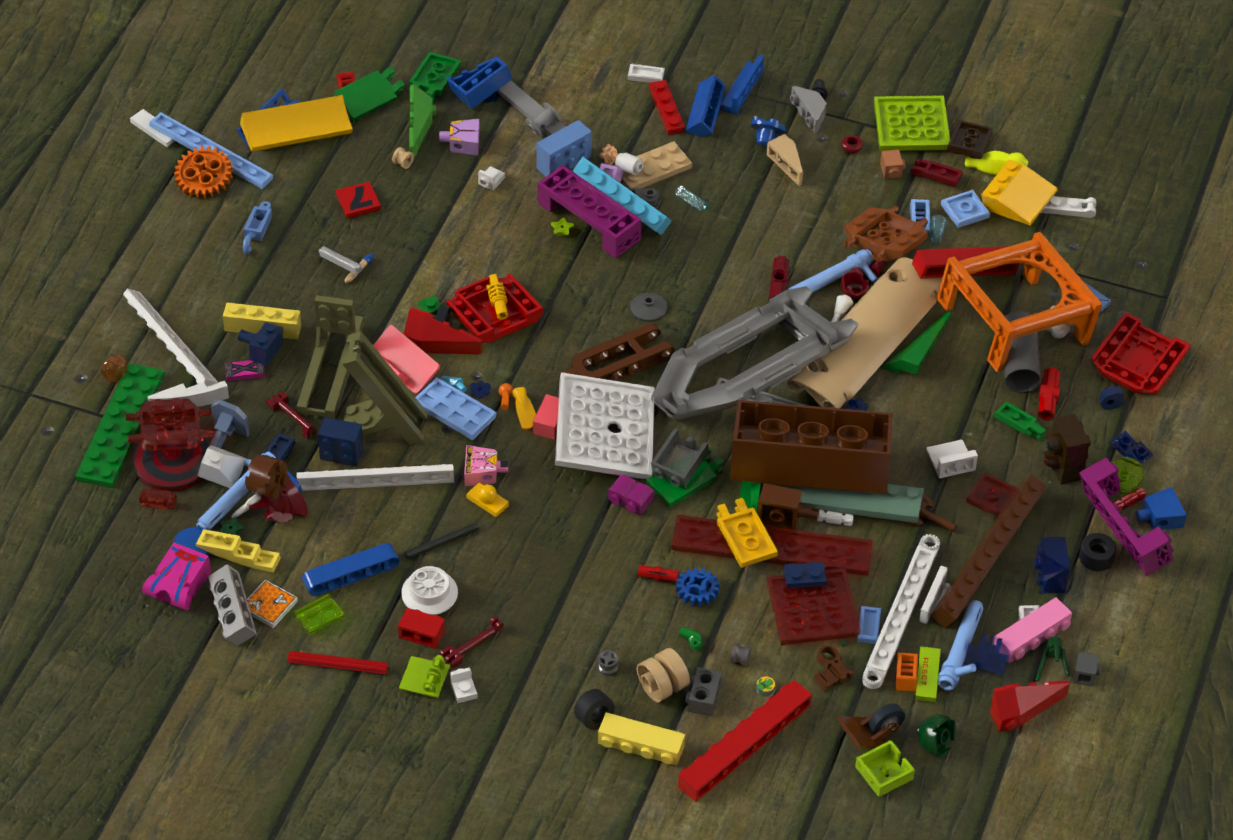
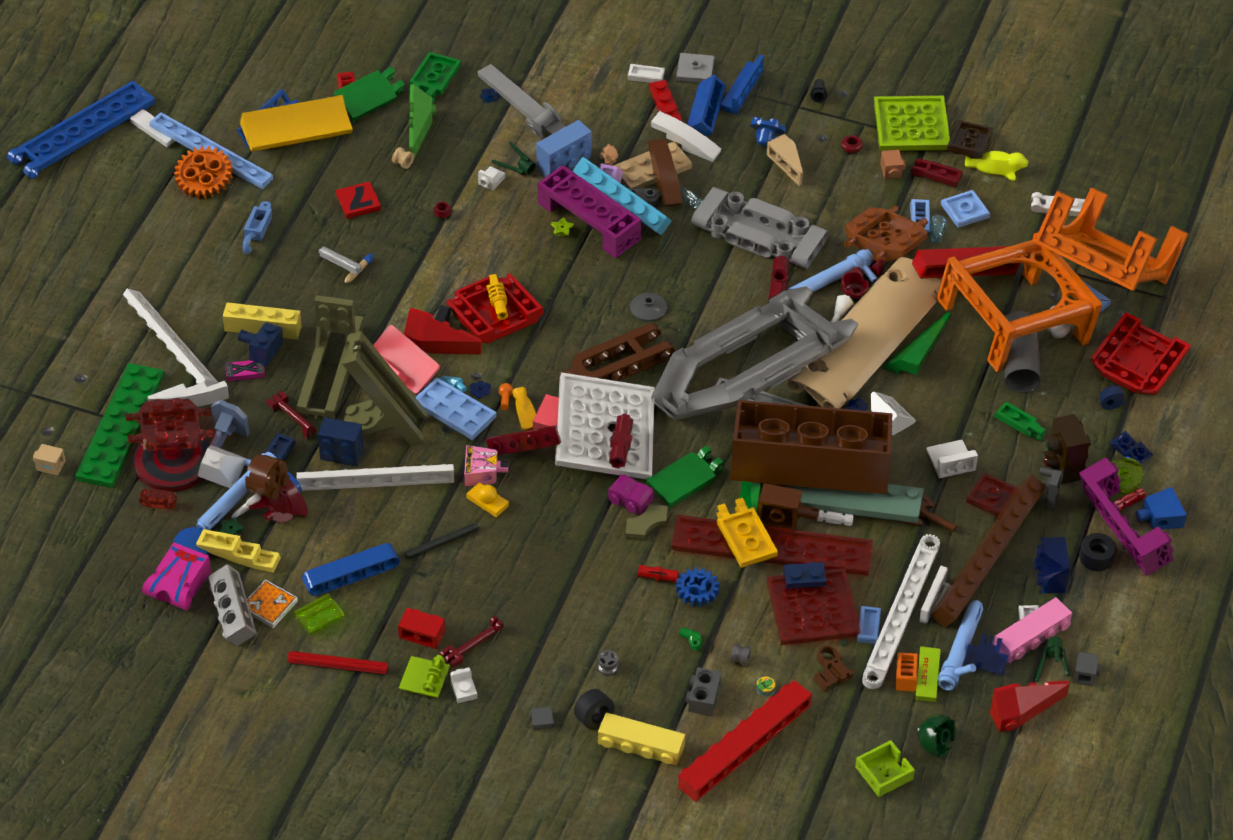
clear orange head [100,354,128,382] -> none
white wheel [402,566,458,615] -> none
green plate [418,295,441,316] -> none
lavender torso [439,119,479,155] -> none
blue wedge [446,57,512,109] -> none
white brick [615,153,643,175] -> none
tan wheel [637,648,690,702] -> none
dark grey window [651,428,710,489] -> none
light grey slope [790,86,826,133] -> none
reddish brown plate [837,703,905,749] -> none
yellow slope [981,160,1057,226] -> none
red piece [1038,367,1060,421] -> none
none -> blue hinge [7,81,155,179]
none -> tan brick [33,444,65,476]
none -> dark red plate [433,202,451,218]
none -> dark red bracket [486,426,561,455]
none -> dark green plant [492,141,536,175]
none -> dark grey tile [531,707,554,730]
none -> dark red piece [609,414,634,469]
none -> olive tile [625,504,668,539]
none -> reddish brown slope [648,139,683,206]
none -> white slope [651,111,721,162]
none -> light grey plate [676,53,714,83]
none -> light grey panel [691,187,829,269]
none -> white slope [871,391,916,435]
none -> orange arch [1035,187,1189,291]
none -> dark grey plate [1039,467,1063,511]

